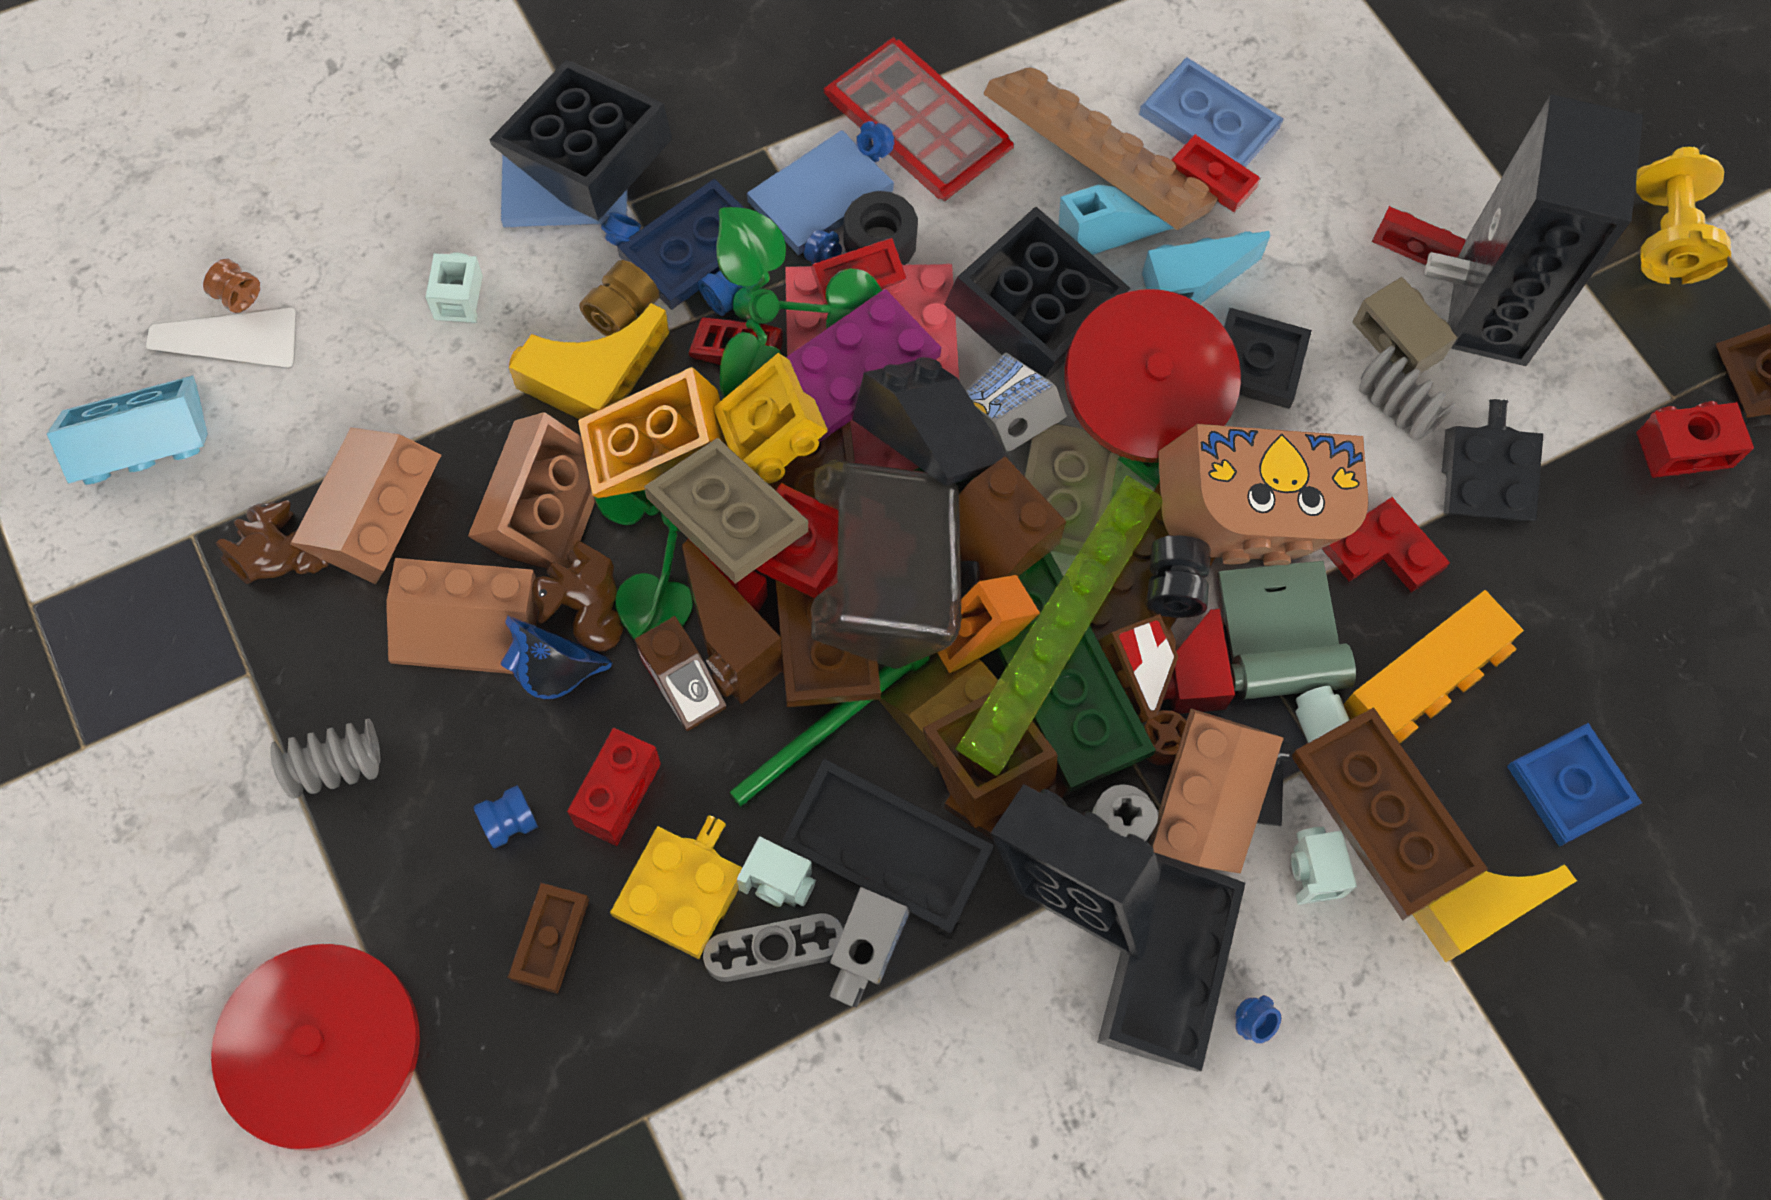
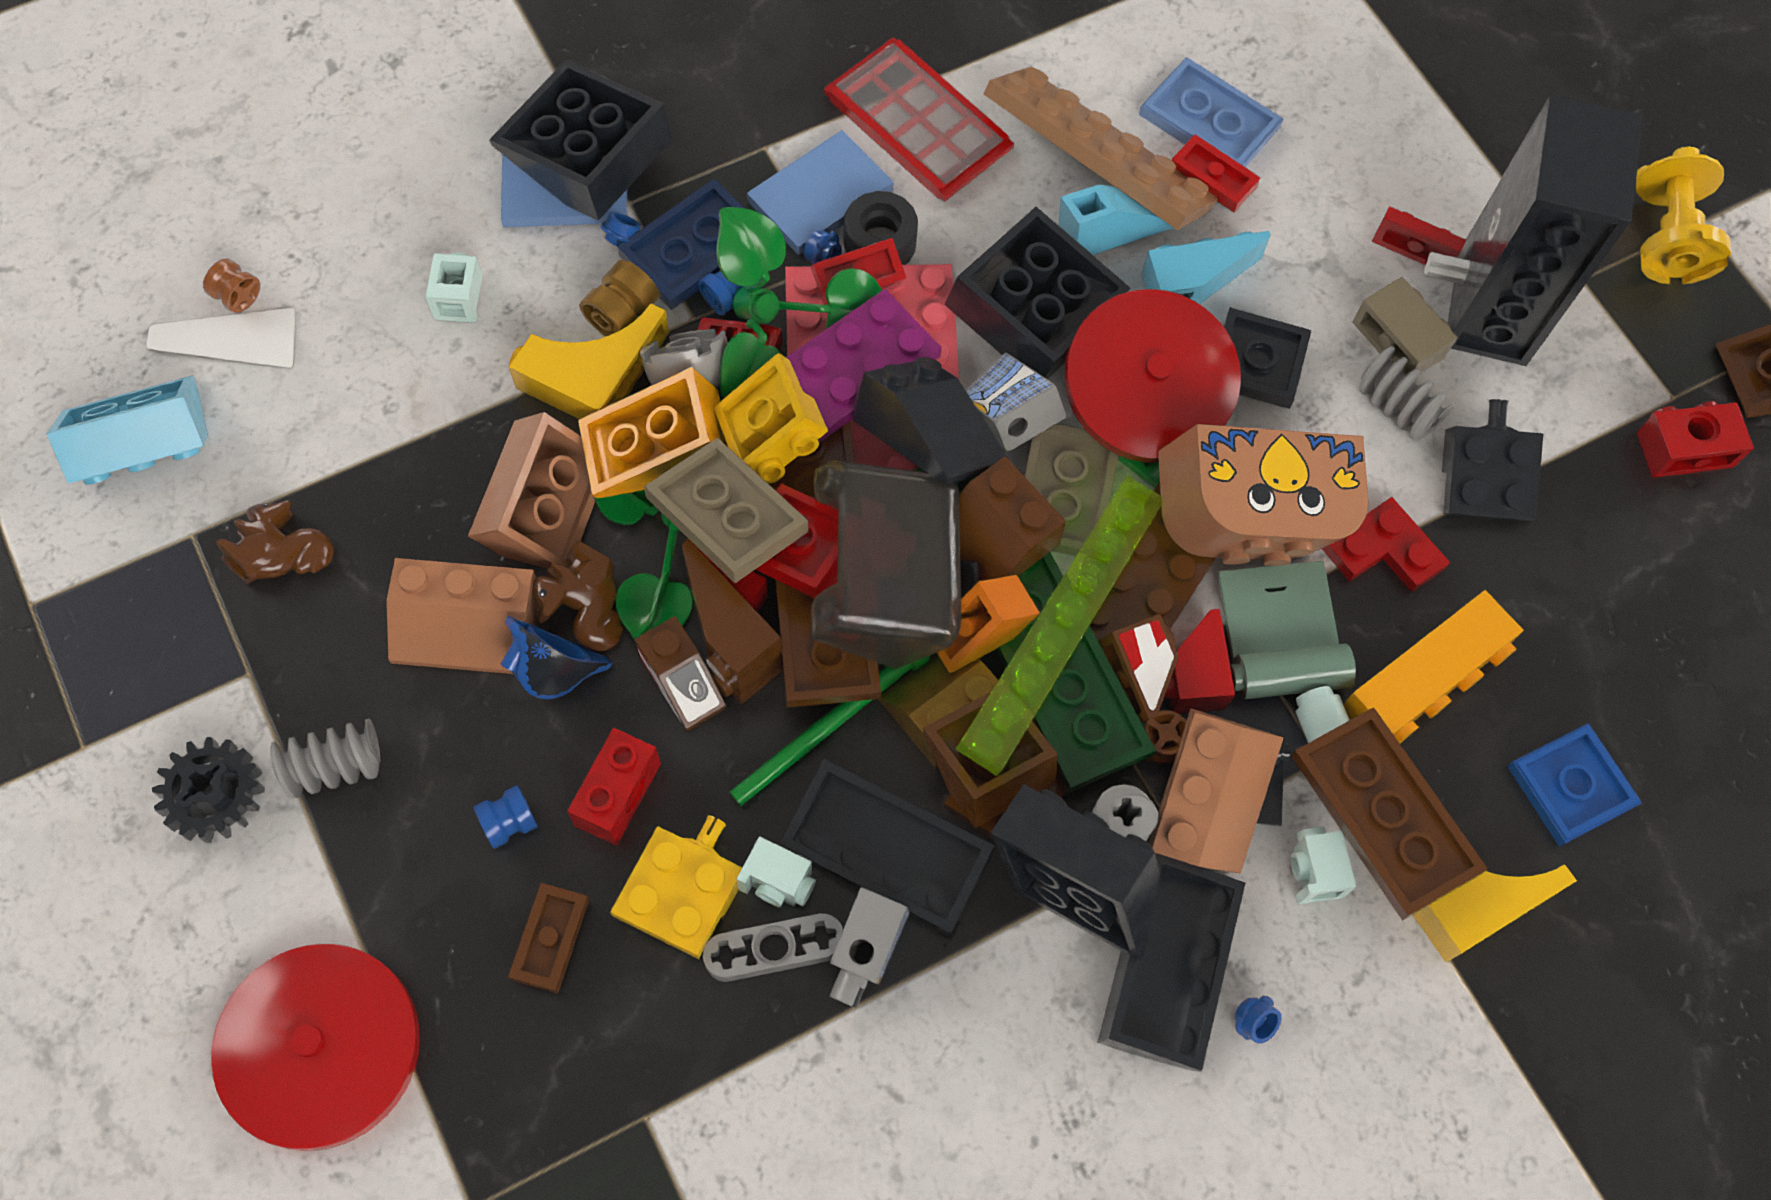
nougat slope [290,427,441,584] -> none
blue plate [856,121,894,162] -> none
black wheel [1147,535,1211,618] -> none
none -> black gear [152,737,265,843]
none -> light grey cylinder [640,329,728,388]

